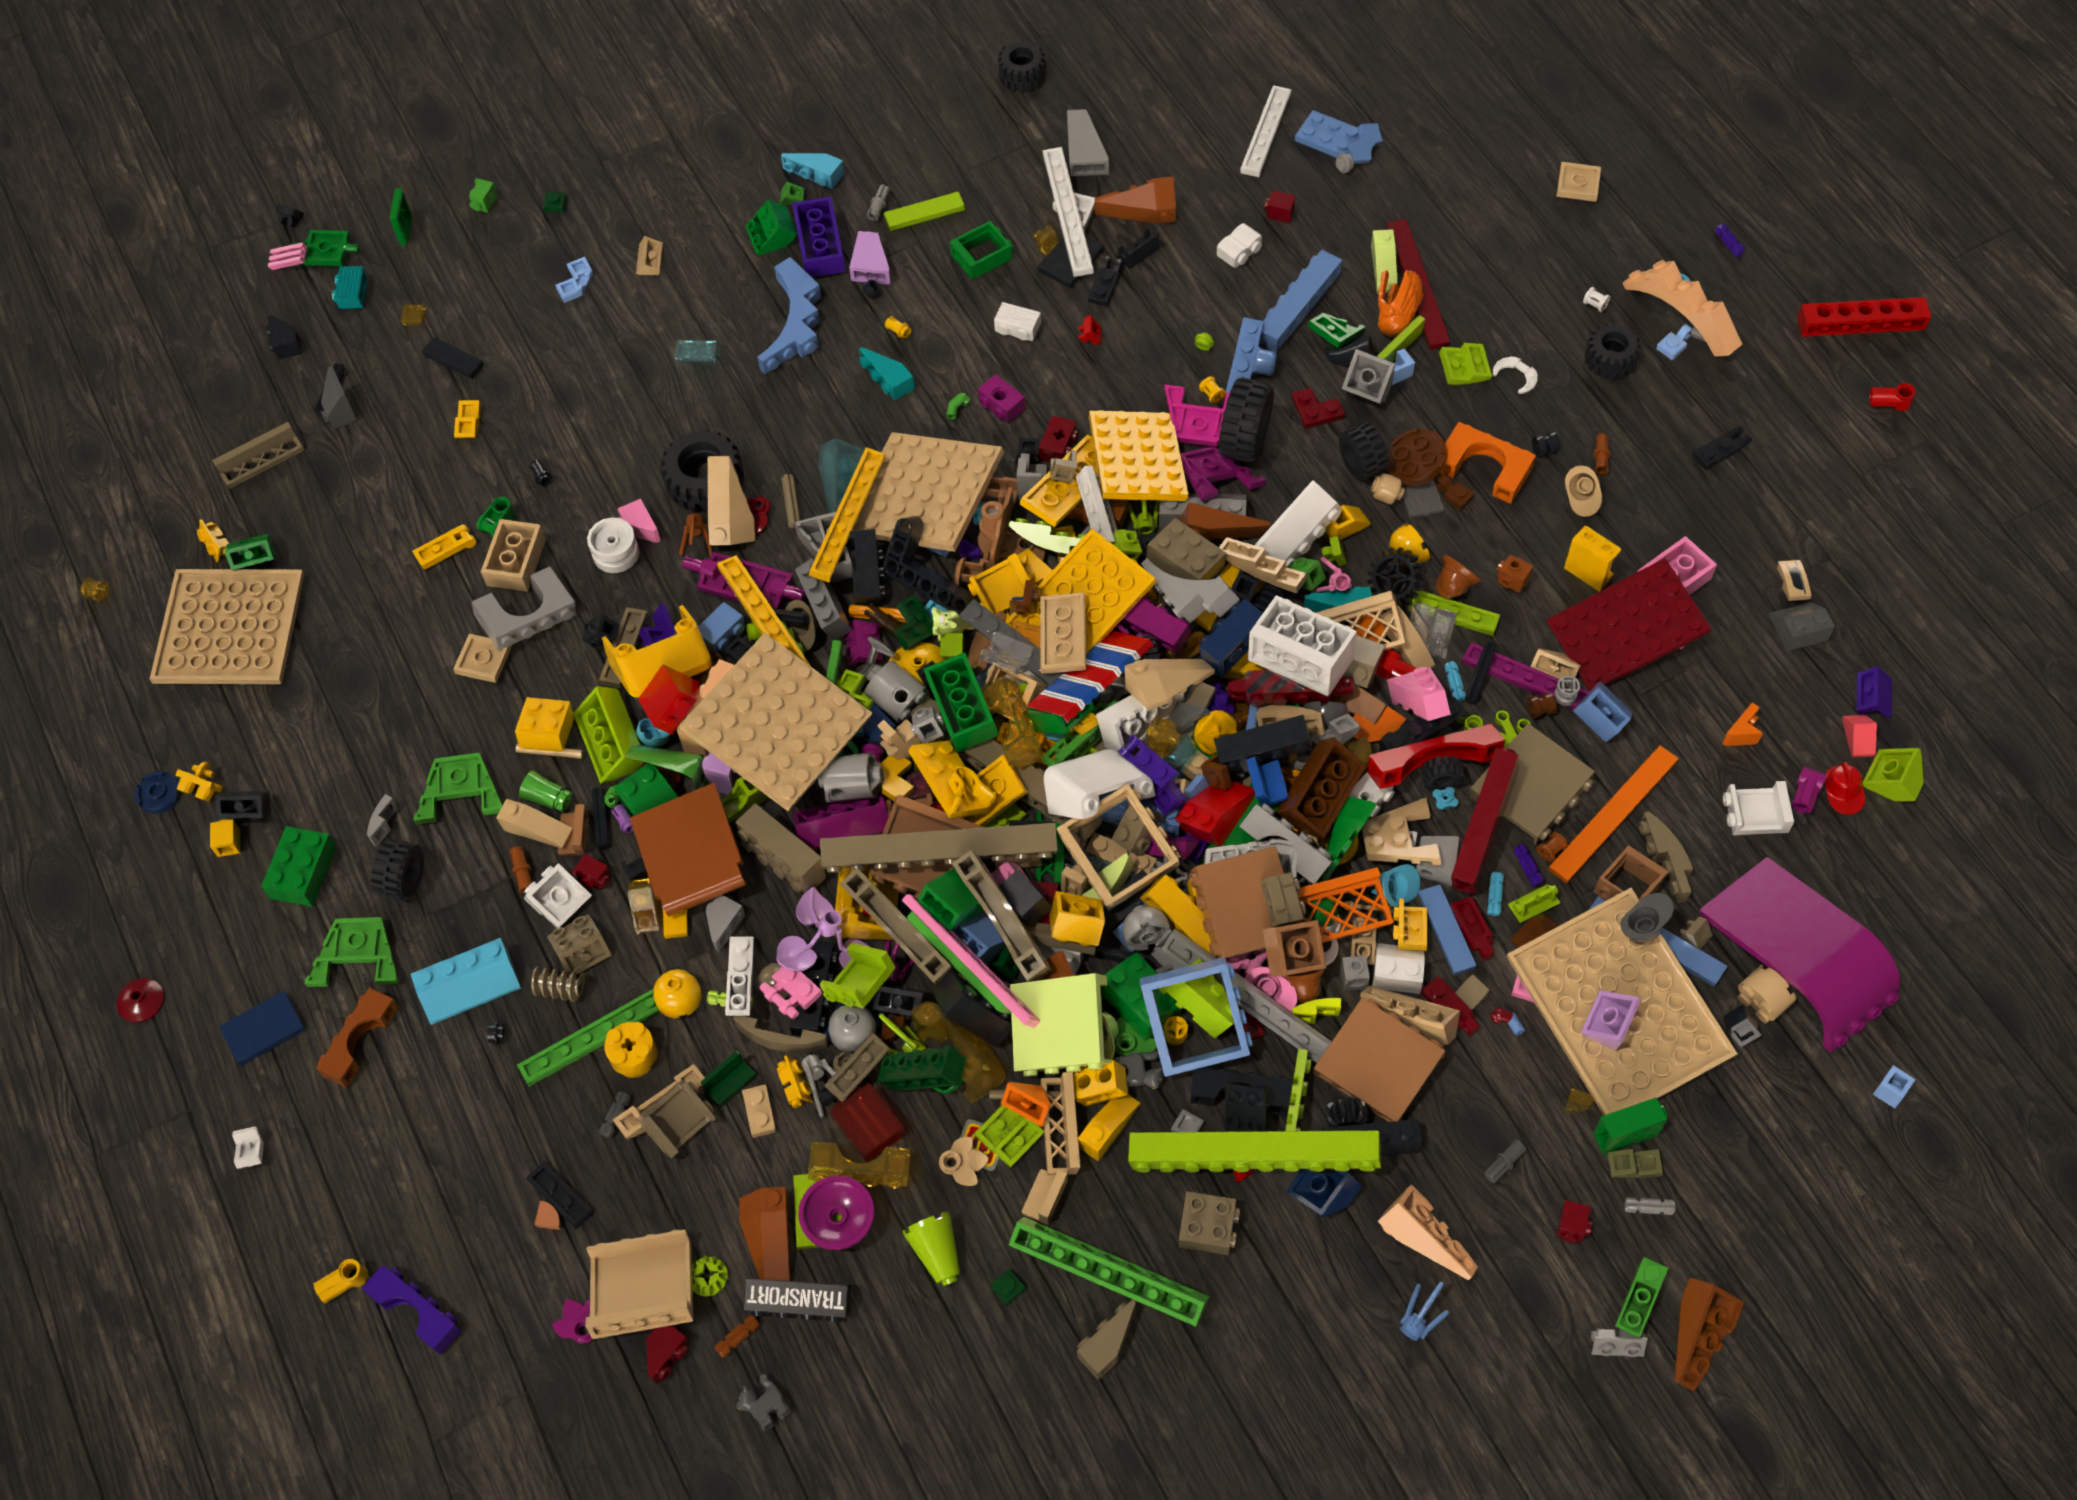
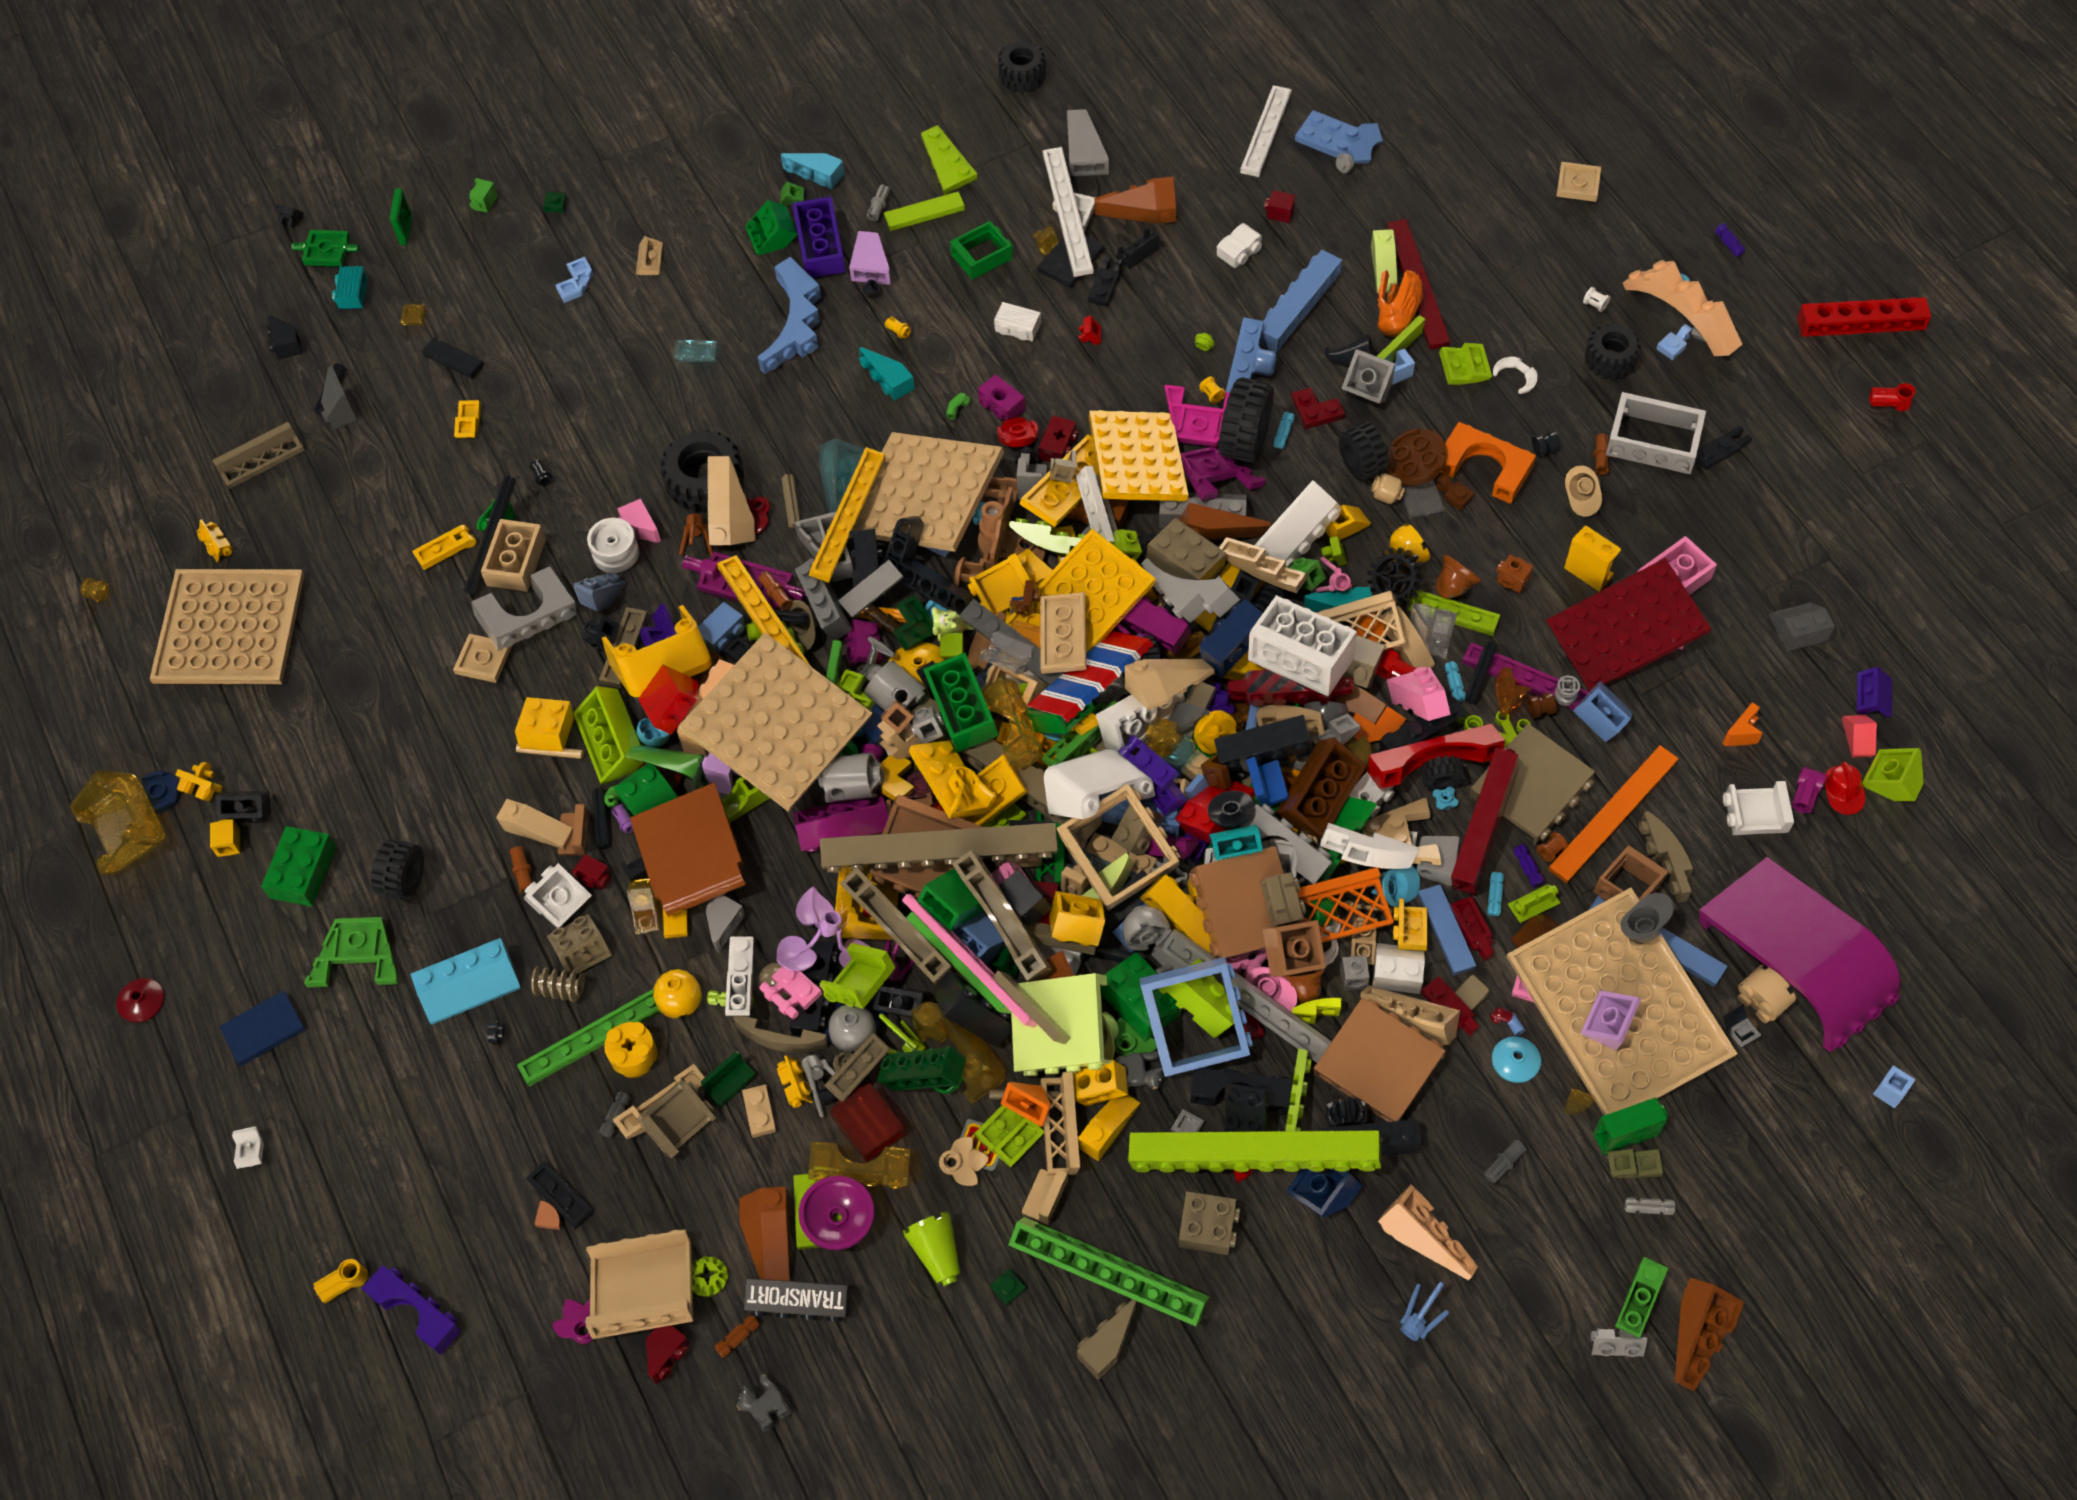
green brick [224,533,276,570] -> none
bright pink tile [268,243,307,270] -> none
dark orange arch [316,988,399,1088] -> none
light grey slope [367,794,398,847] -> none
bright green wing [414,753,502,825] -> none
bright green plant [519,770,573,812] -> none
dark tan brick [736,803,827,894] -> none
reddish brown tile [881,1016,907,1044] -> none
dark purple tile [959,539,982,560] -> none
lime plant [1128,500,1160,535] -> none
yellow wheel [1164,1016,1188,1046] -> none
green wing [1308,313,1365,348] -> none
tan slope [1531,648,1580,679] -> none
dark red brick [1556,1200,1592,1243] -> none
dark tan tile [1680,916,1713,950] -> none
tan slope [1777,560,1811,601] -> none
none -> clear yellow windscreen [70,770,165,875]
none -> black axle [463,476,516,595]
none -> sand blue slope [574,572,626,612]
none -> dark orange pin [759,571,793,611]
none -> light grey tile [838,560,903,619]
none -> medium nougat brick [881,699,914,734]
none -> lime wing [921,125,977,195]
none -> dark tan tile [993,971,1071,1044]
none -> red tile [997,417,1039,447]
none -> black dish [1208,791,1255,827]
none -> teal brick [1209,825,1263,861]
none -> medium azure axle [1273,412,1294,449]
none -> white slope [1320,823,1419,869]
none -> medium azure dish [1492,1037,1541,1083]
none -> clear orange slope [1494,667,1531,716]
none -> light grey window [1606,392,1706,474]

